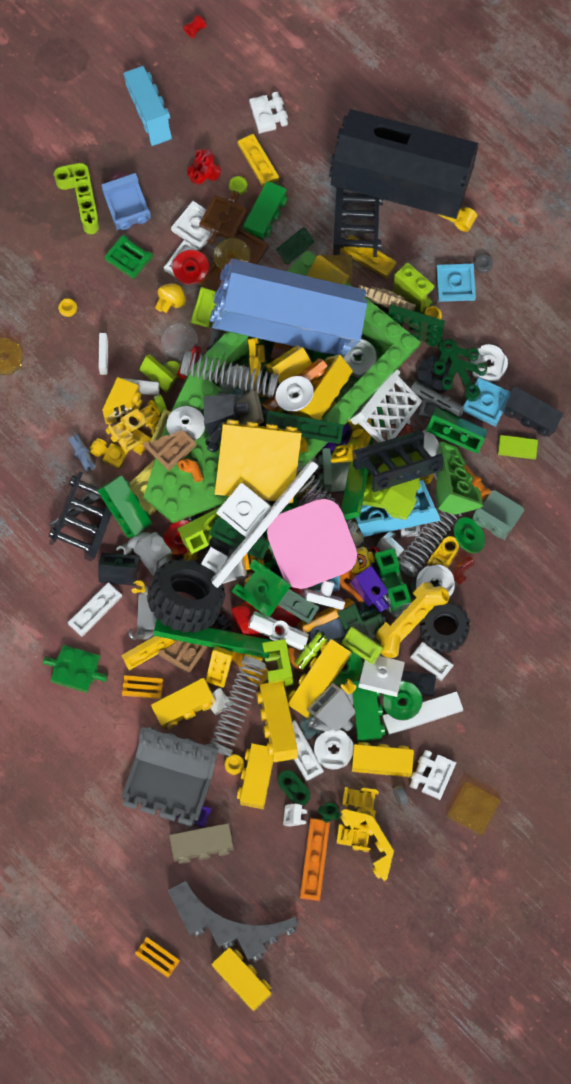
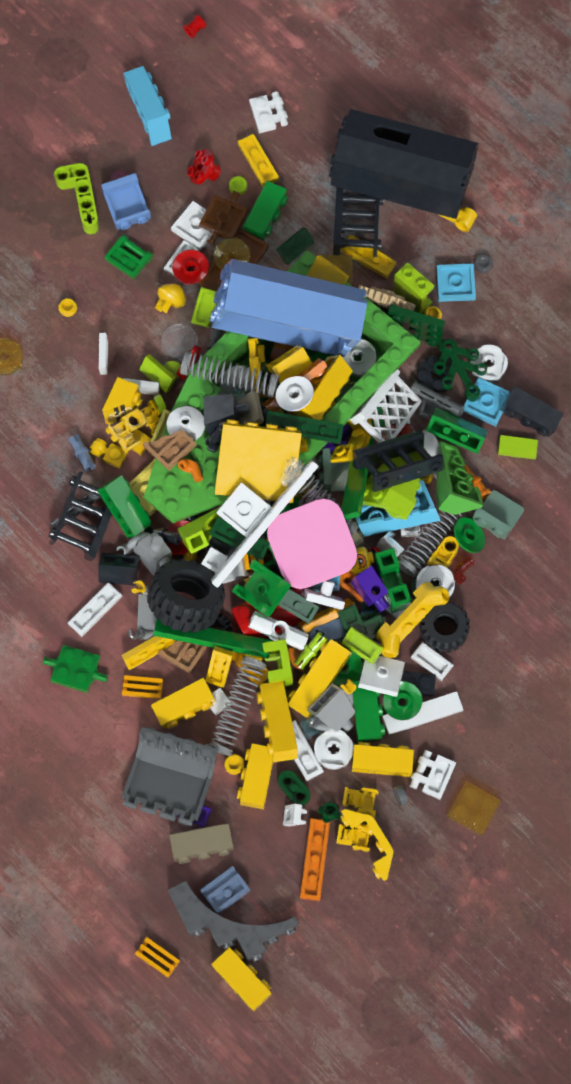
none -> black pin [144,526,182,545]
none -> sand blue plate [200,866,250,915]
none -> clear cone [279,457,304,487]

